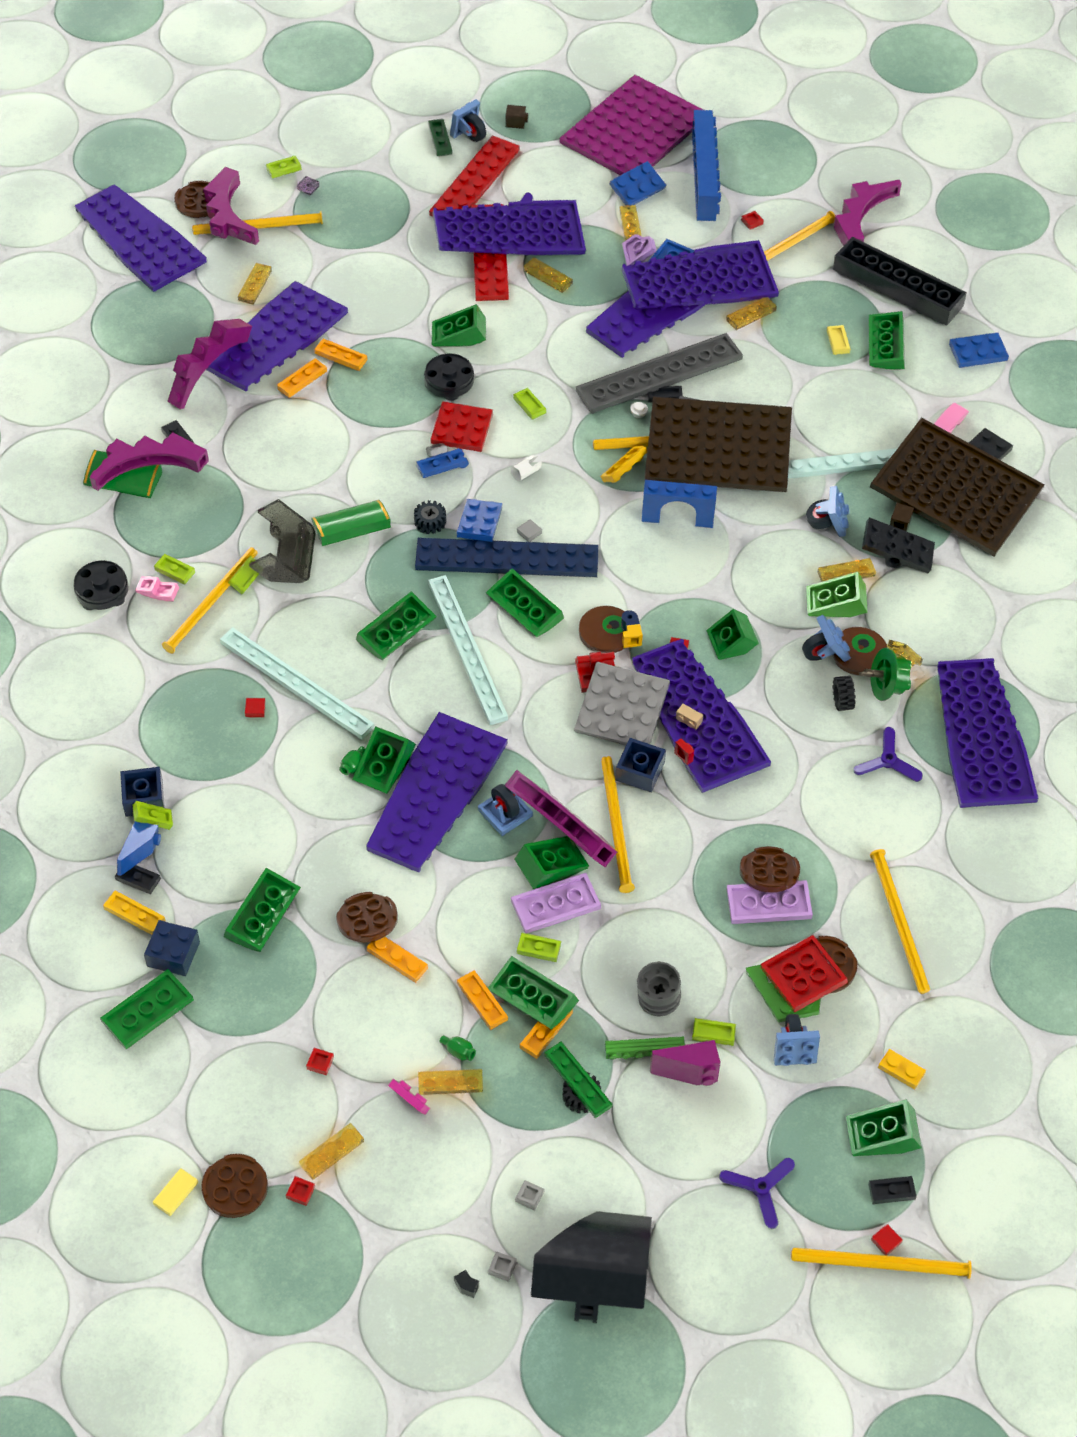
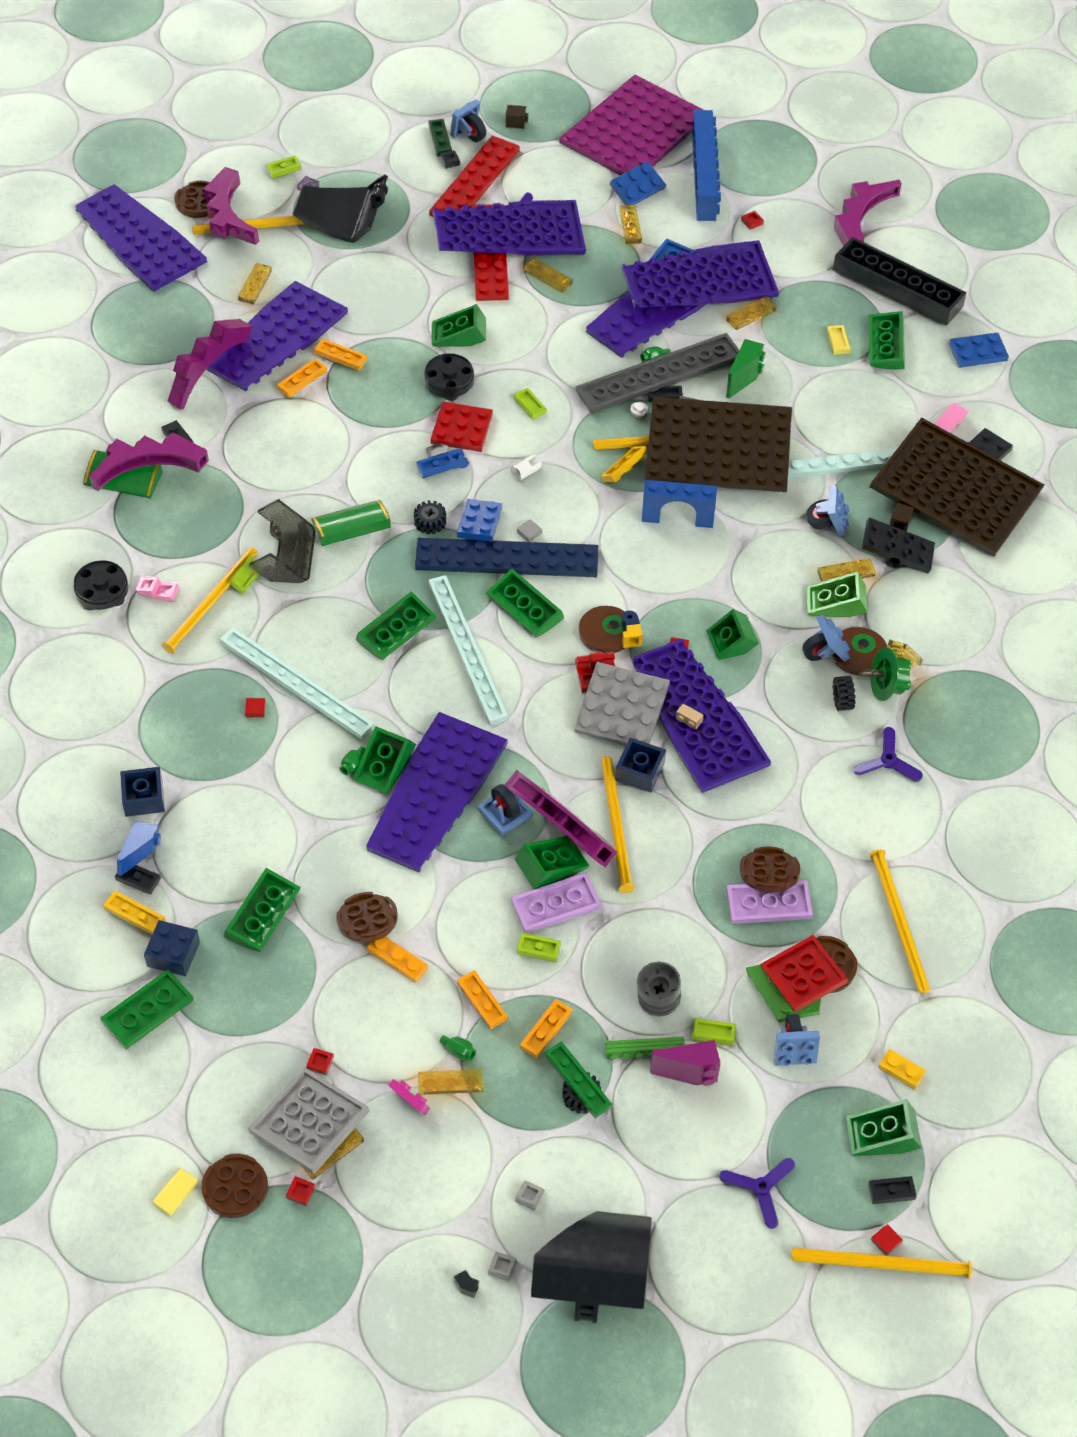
lime plate [132,801,173,830] -> none
lime plate [154,554,195,585] -> none
green slope [488,956,579,1029] -> none
lavender plate [622,234,657,266] -> none
red plate [674,738,694,765] -> none
yellow axle [764,211,835,261] -> none
dark purple wing [937,658,1039,808] -> none
none -> light grey plate [248,1067,370,1174]
none -> black panel [292,174,388,243]
none -> black plate [440,150,460,169]
none -> green plant [640,346,671,363]
none -> green slope [726,339,766,398]

